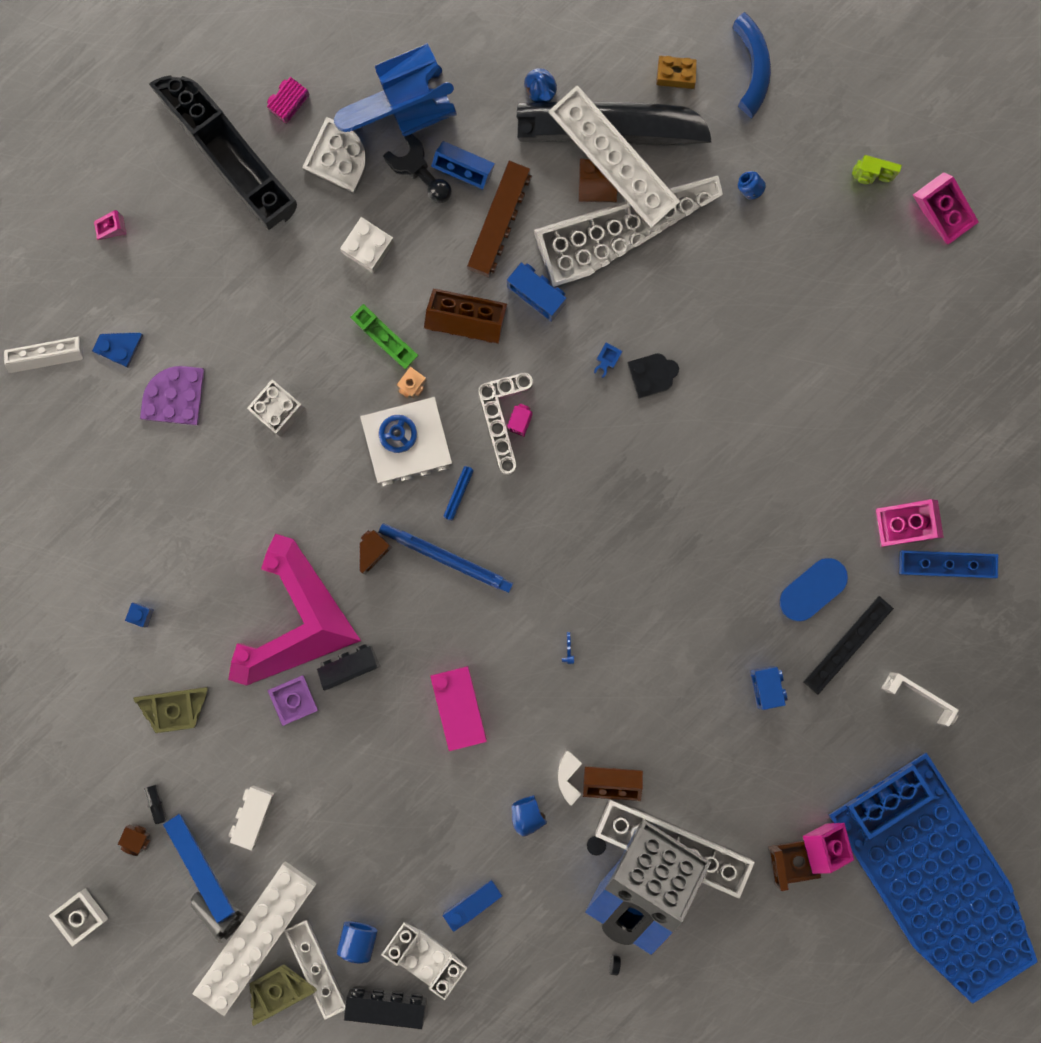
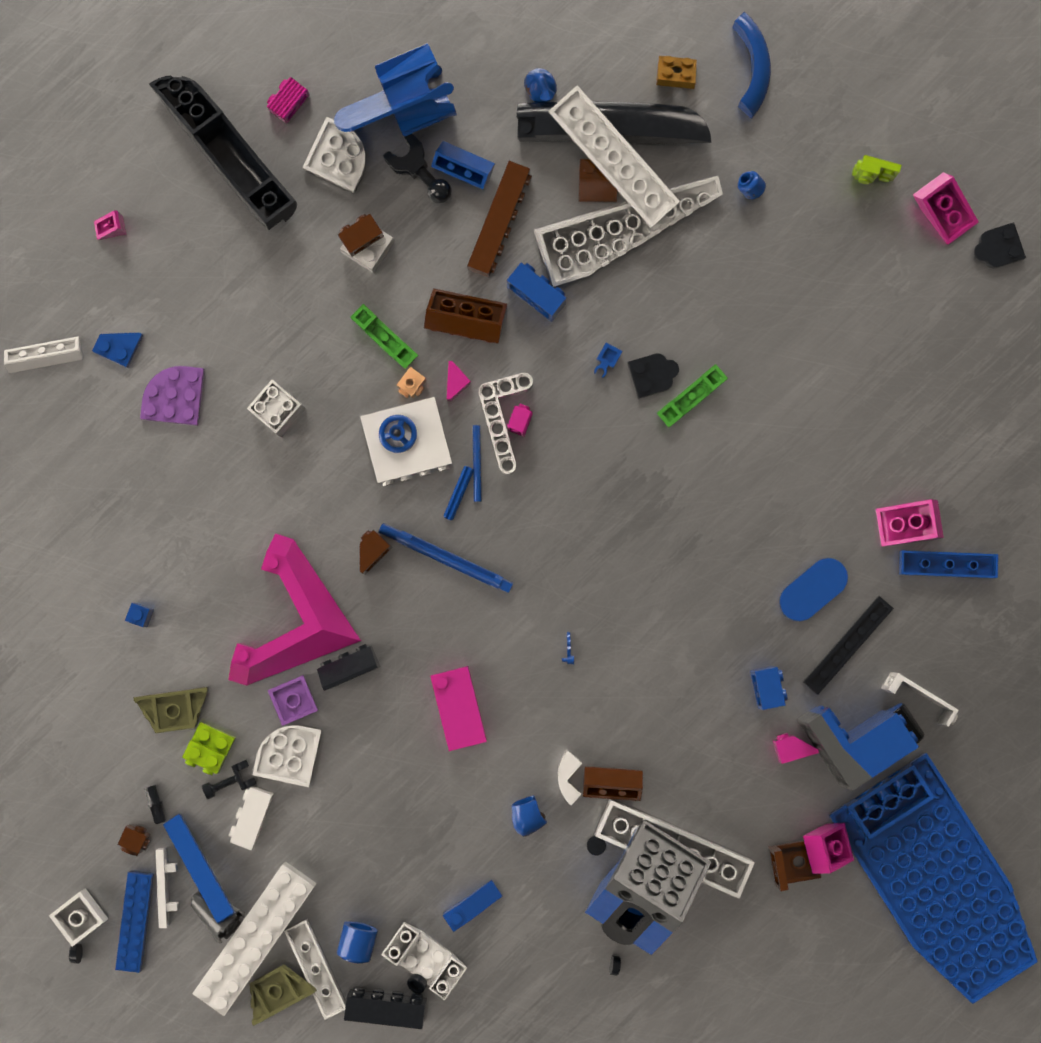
none -> black tile [69,944,83,964]
none -> blue piece [115,871,154,973]
none -> white hinge [156,847,179,928]
none -> lime plate [182,722,236,776]
none -> black bar [202,760,257,799]
none -> white plate [252,725,322,787]
none -> reddish brown brick [338,214,384,257]
none -> black tile [407,974,427,994]
none -> dark pink slope [447,361,471,401]
none -> blue bar [472,425,482,502]
none -> bright green slope [657,364,728,427]
none -> dark pink slope [773,733,819,764]
none -> piece [797,703,925,791]
none -> black plate [974,222,1026,268]

